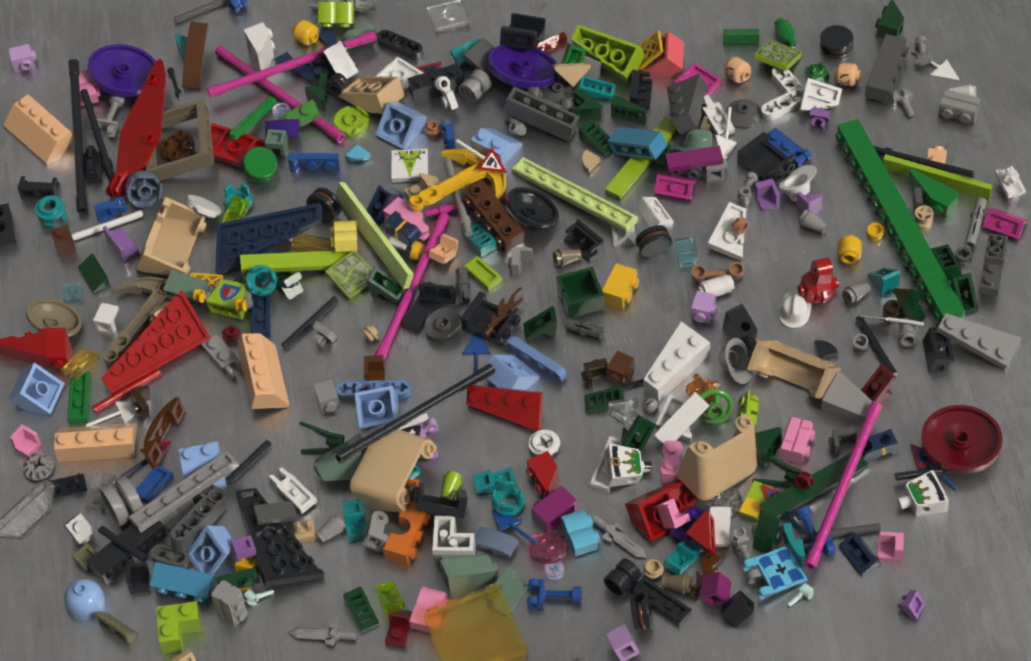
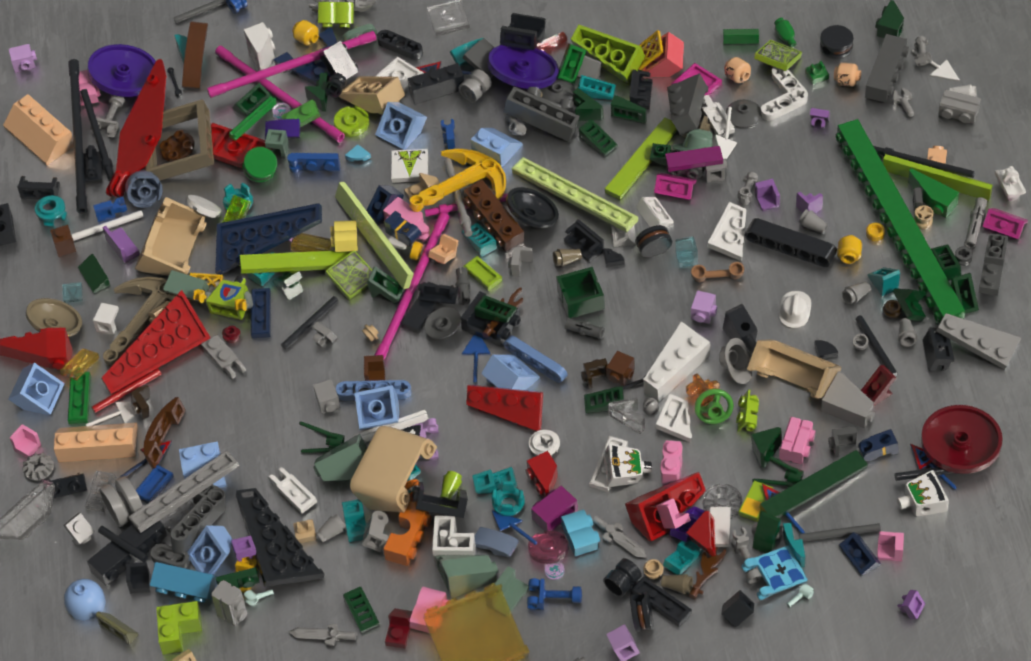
olive plate [71,543,97,571] -> none
black bar [226,440,272,484] -> none
light nougat slope [238,333,290,409] -> none
teal piece [246,265,277,296] -> none
dark grey tile [253,501,297,525] -> none
black head [306,187,342,223] -> none
black piece [334,363,495,464] -> none
clear neon green tile [374,580,406,614] -> none
nougat plate [424,121,442,138] -> none
white plate [434,76,458,110] -> none
piece [456,139,507,173] -> none
dark green slope [523,306,557,342] -> none
tan slope [552,62,591,87] -> none
tan tile [582,150,601,173] -> none
yellow brick [602,263,639,309] -> none
dark azure brick [607,127,667,160] -> none
dark green slope [620,415,656,453] -> none
white tile [654,392,709,444] -> none
tan windscreen [676,414,757,500] -> none
white head [698,274,735,297] -> none
magenta brick [700,572,731,607] -> none
nougat plate [732,217,749,235] -> none
black panel [737,132,795,183] -> none
blue plate [767,127,812,168] -> none
white piece [779,165,817,202] -> none
dark red plate [794,471,814,490] -> none
blue bar [795,506,836,558] -> none
red piece [797,257,839,304] -> none
white wing [799,78,842,112] -> none
dark pink piece [804,401,882,570] -> none
white piece [860,315,924,326] -> none
none -> dark green slope [232,82,271,117]
none -> dark green slope [474,295,517,323]
none -> black tile [603,248,625,267]
none -> black beam [744,218,837,267]

